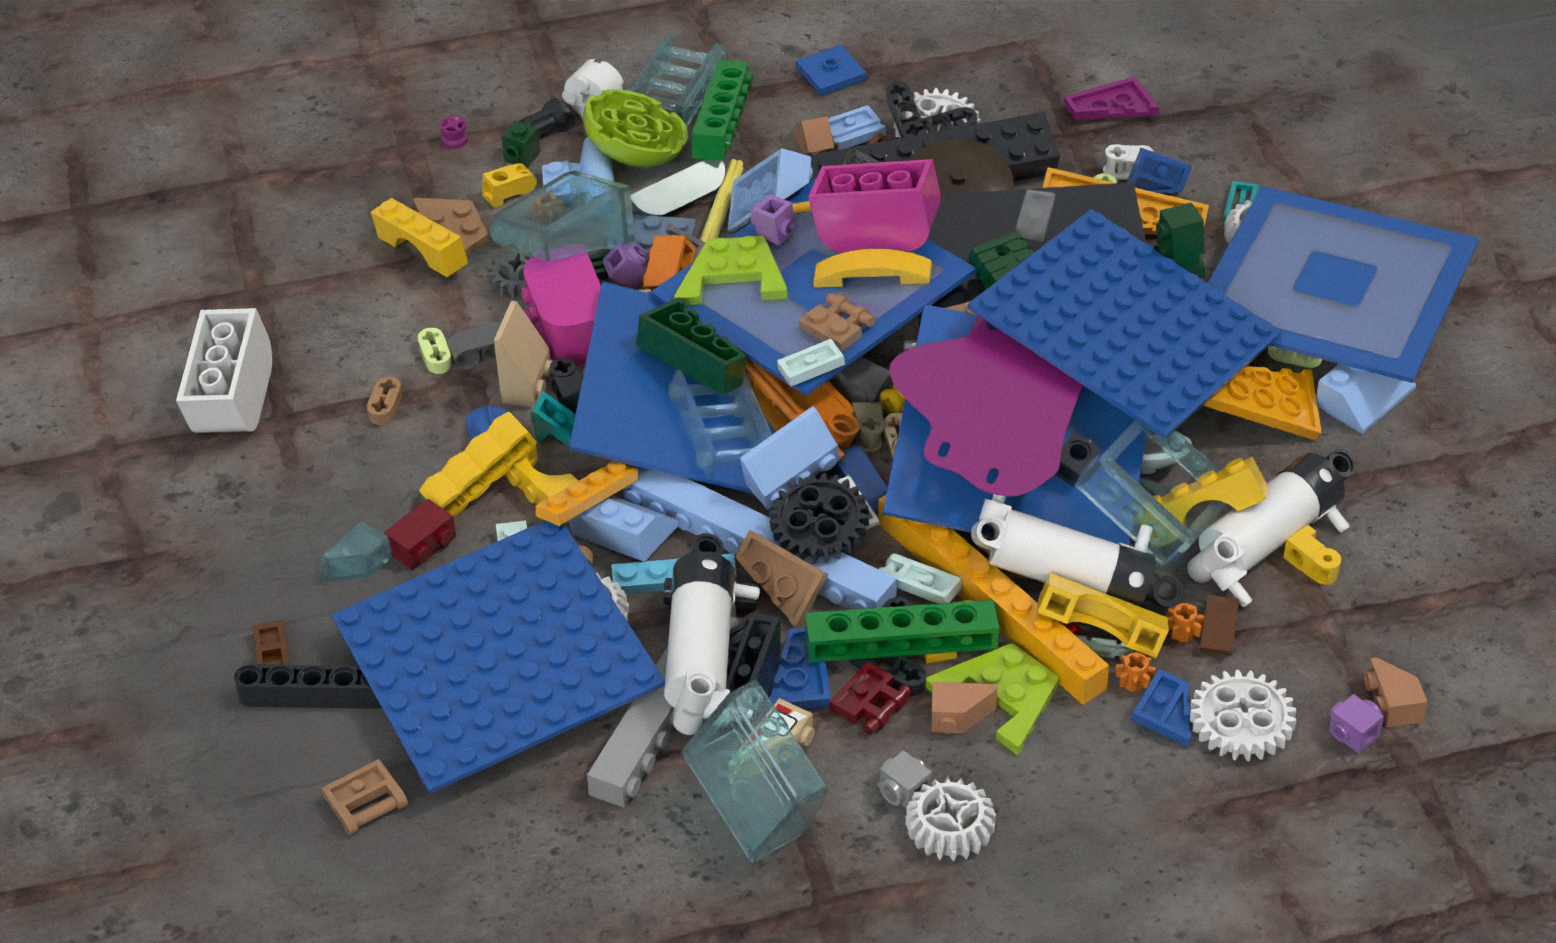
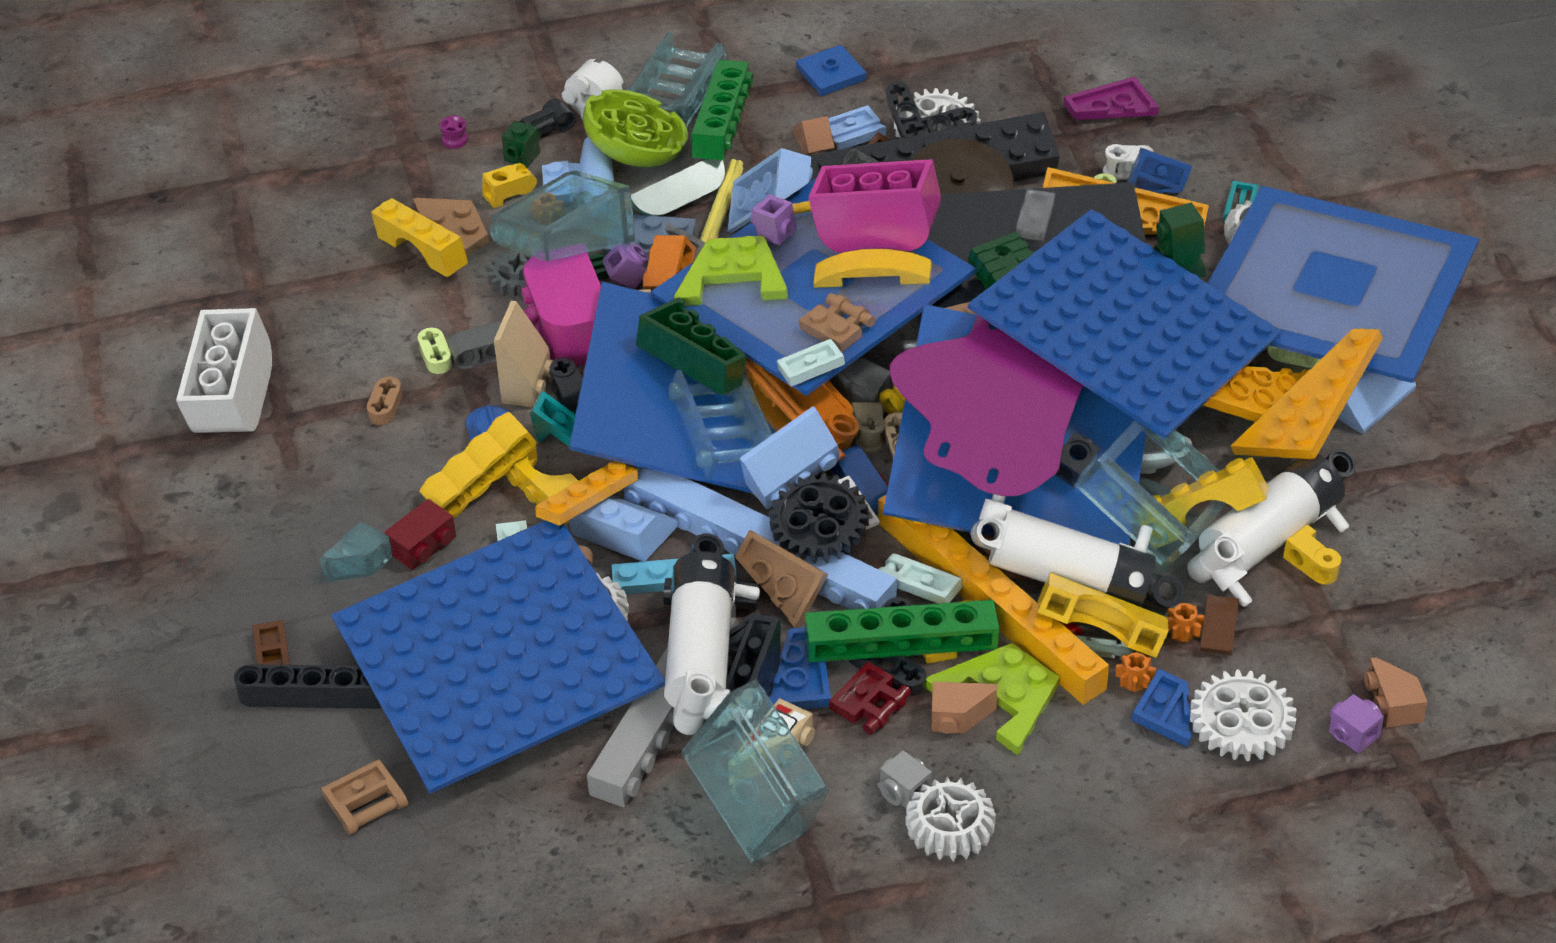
none -> light orange wing [1231,328,1383,459]

